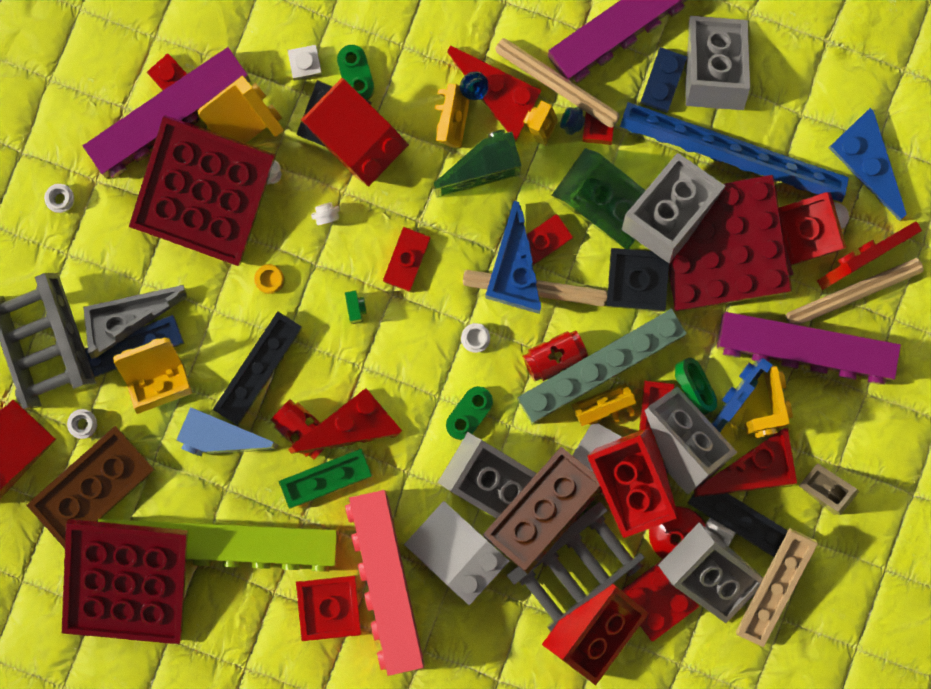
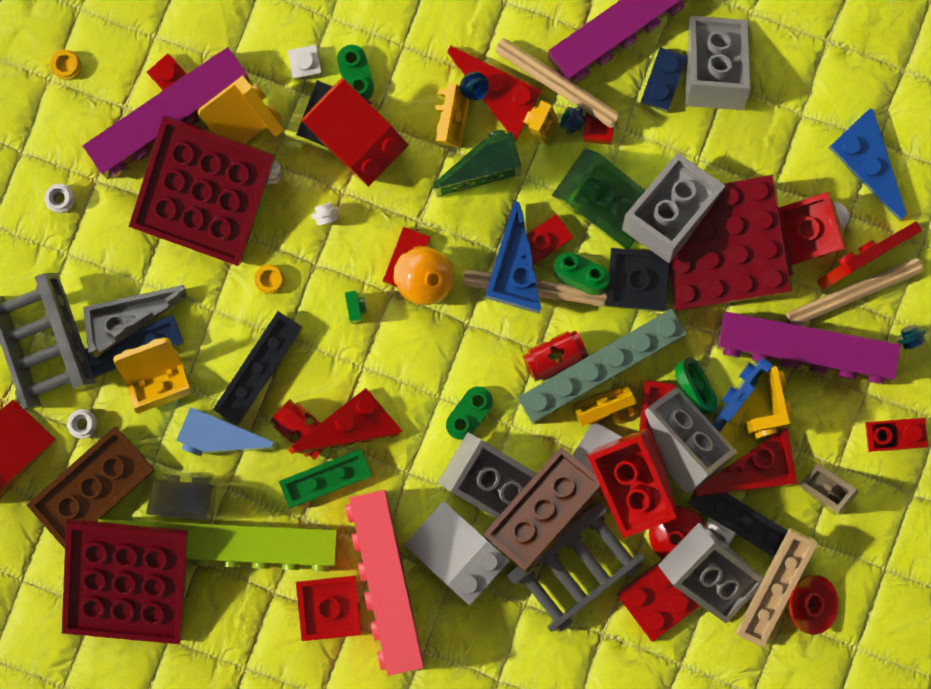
white plate [461,323,490,353] -> none
red slope [542,584,649,685] -> none
blue plate [619,102,849,203] -> none
none -> yellow tile [50,49,81,80]
none -> clear smoke slope [146,474,217,520]
none -> light orange cylinder [393,246,454,305]
none -> green plate [553,252,610,295]
none -> red dish [789,575,838,635]
none -> red slope [865,418,928,452]
none -> plate [897,325,926,349]

